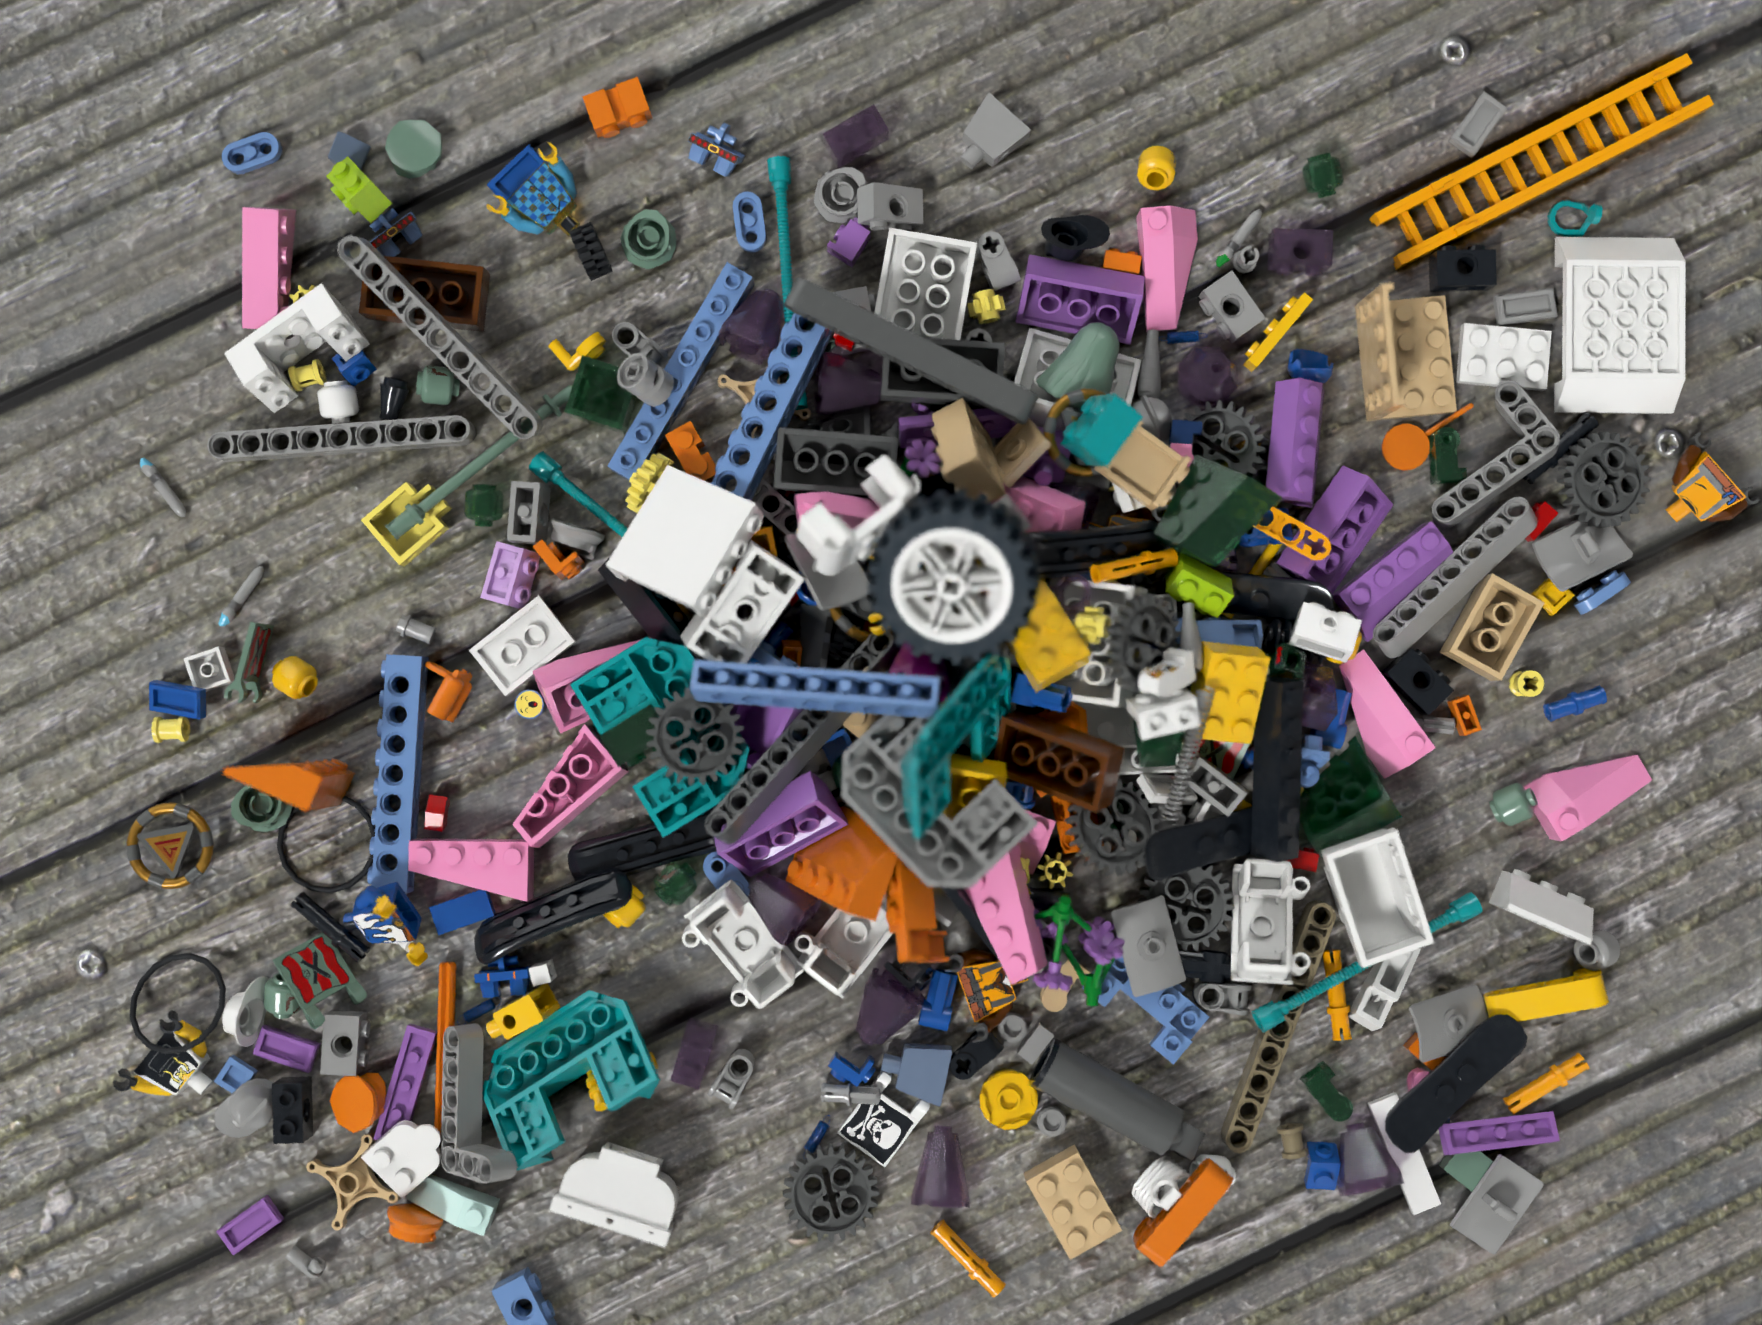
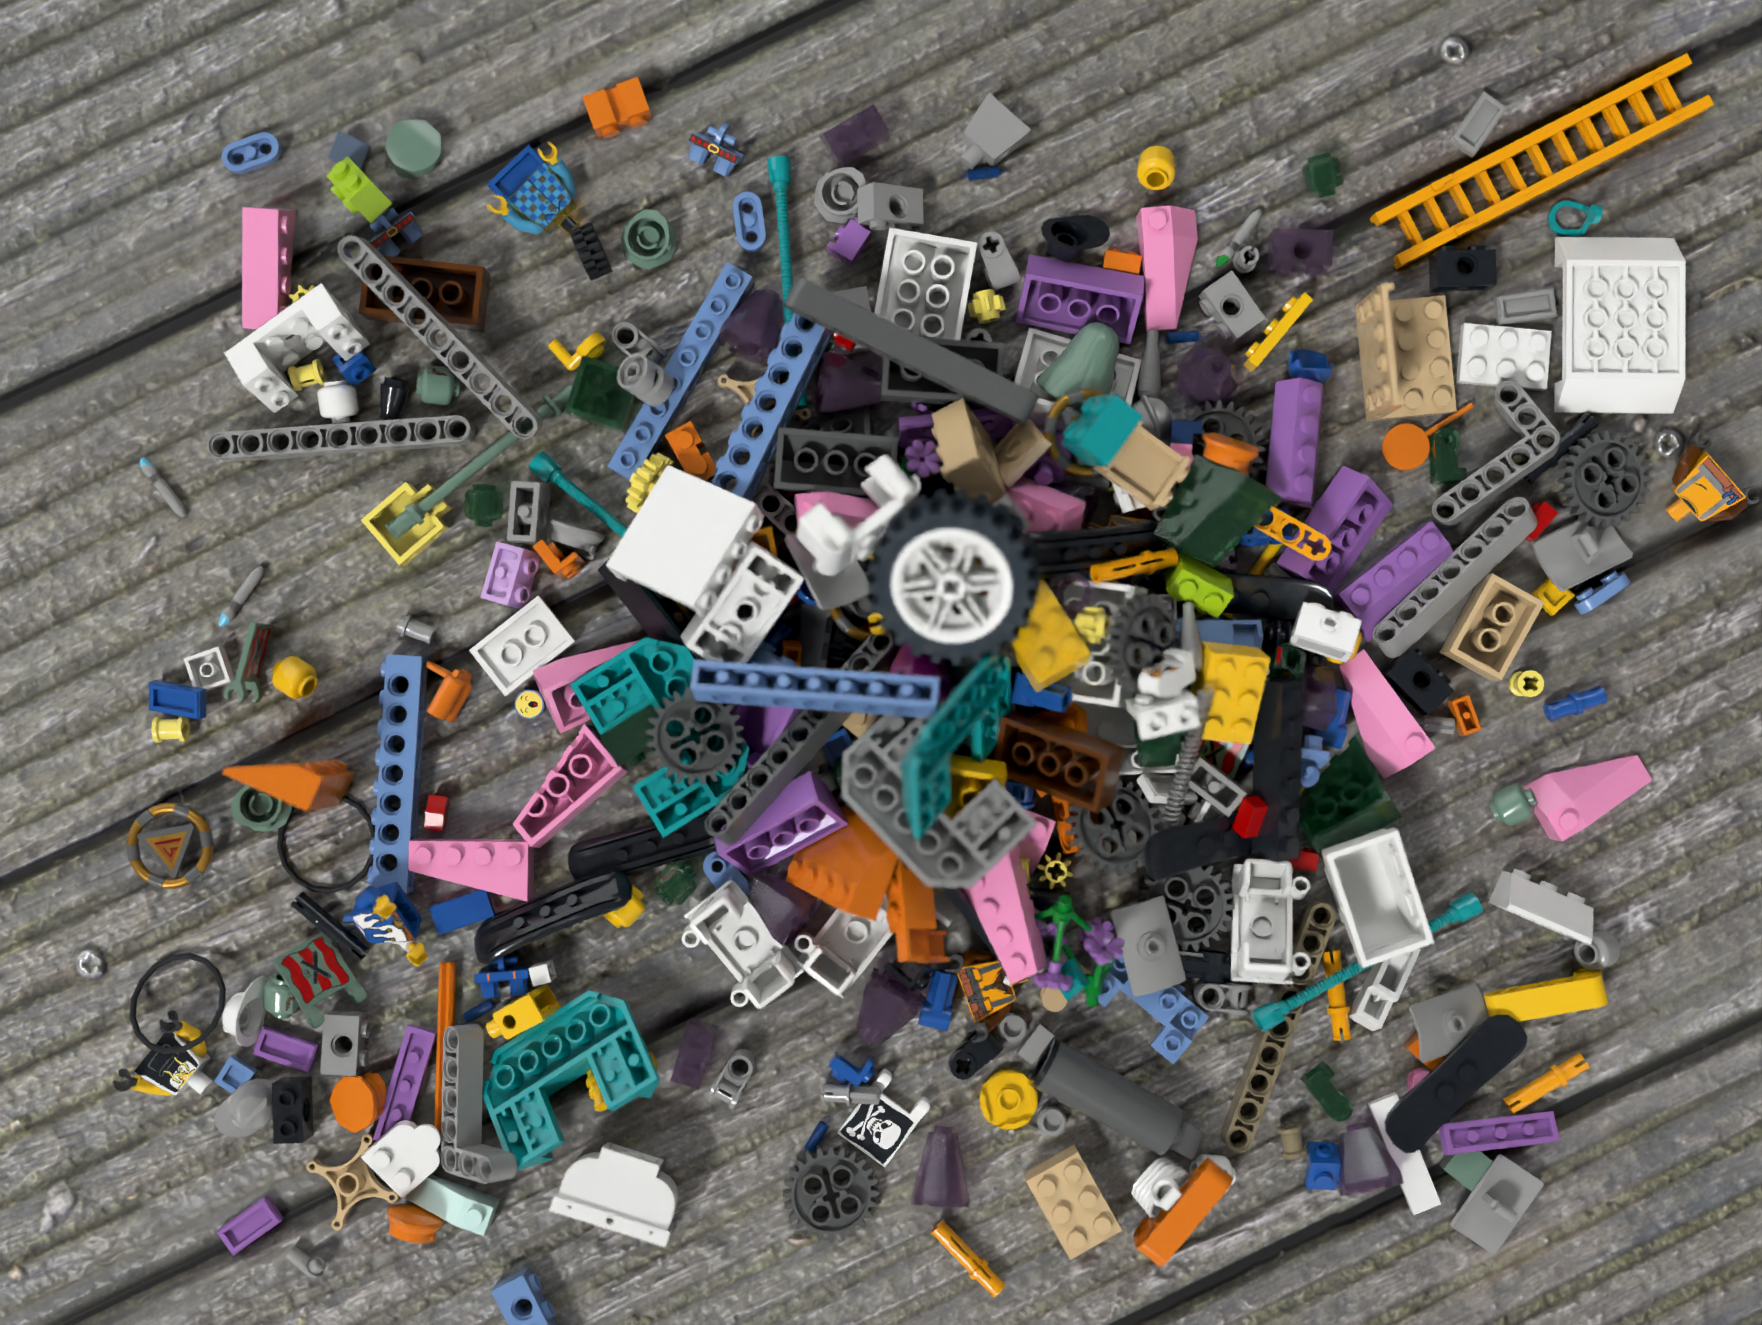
sand blue torso [881,1043,952,1106] -> none
none -> blue piece [959,166,1008,181]
none -> teal tile [1059,958,1090,1000]
none -> orange hat [1202,432,1259,477]
none -> red piece [1232,795,1269,839]

